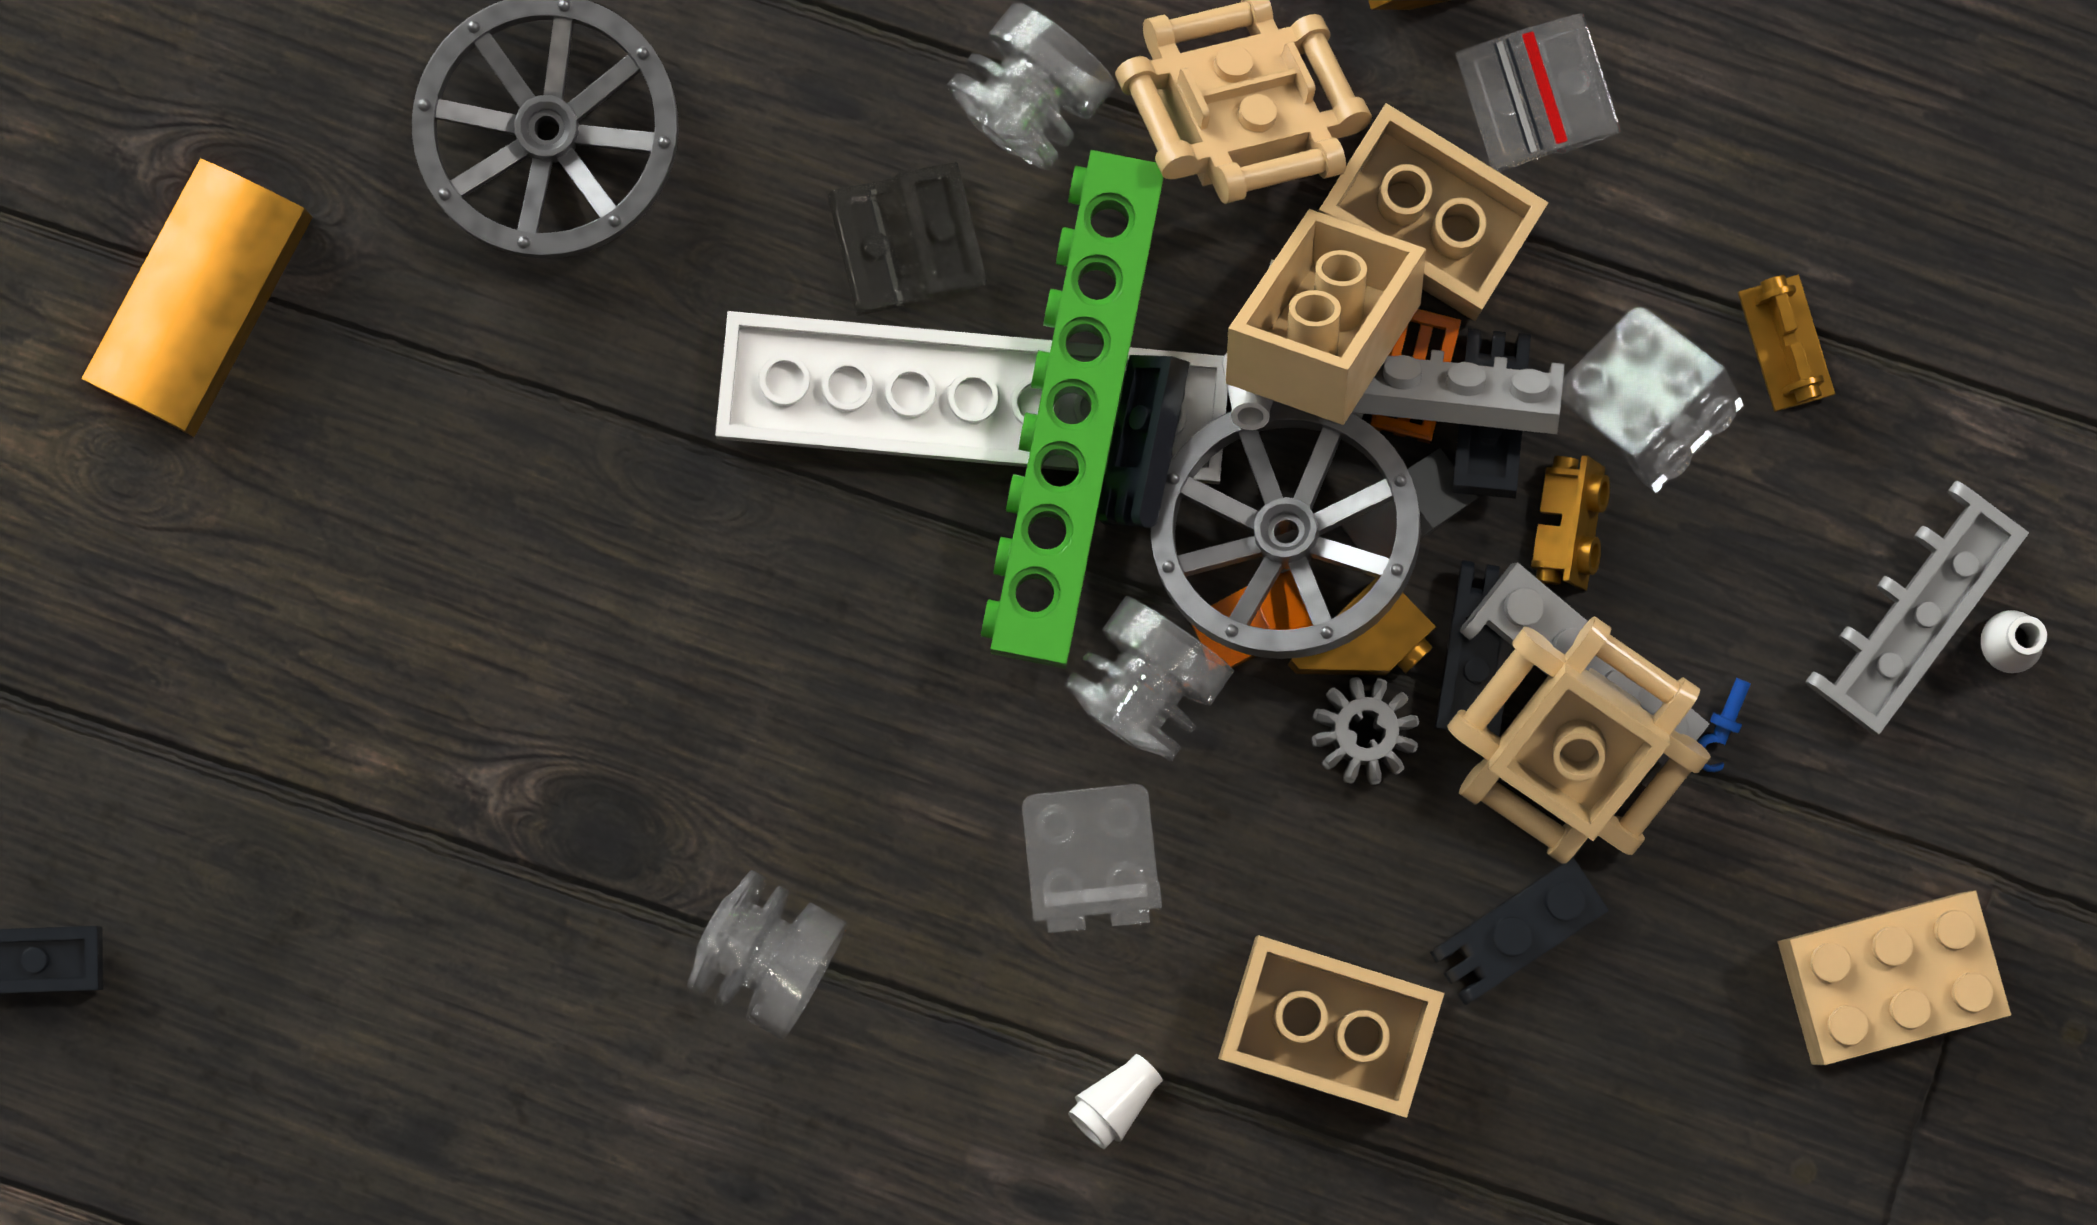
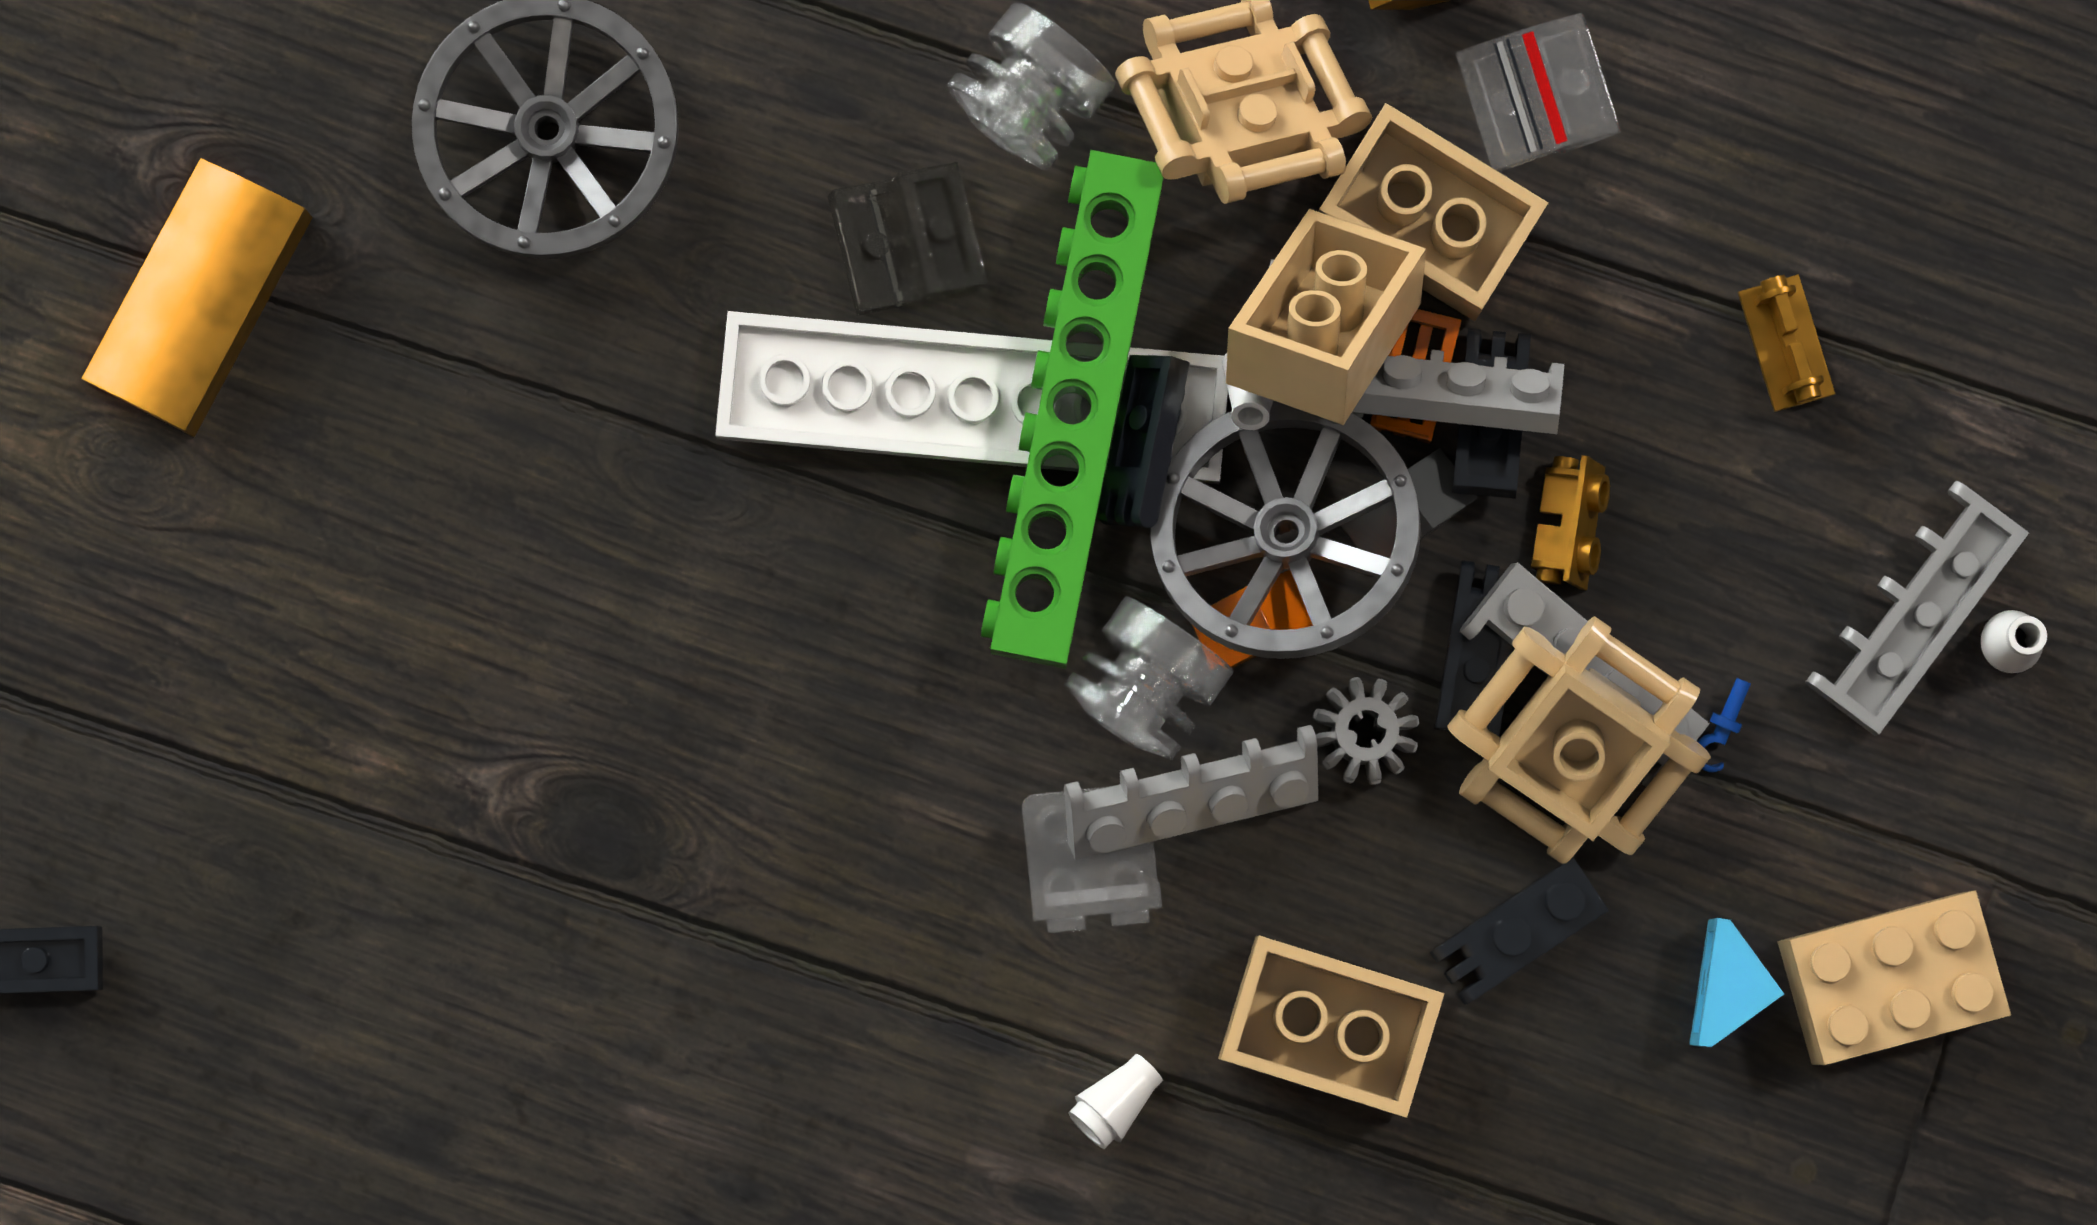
clear wheel [687,870,848,1040] -> none
pearl gold slope [1288,578,1436,676] -> none
clear bracket [1561,307,1744,493] -> none
none -> light grey hinge [1064,725,1318,860]
none -> medium azure slope [1689,918,1784,1047]

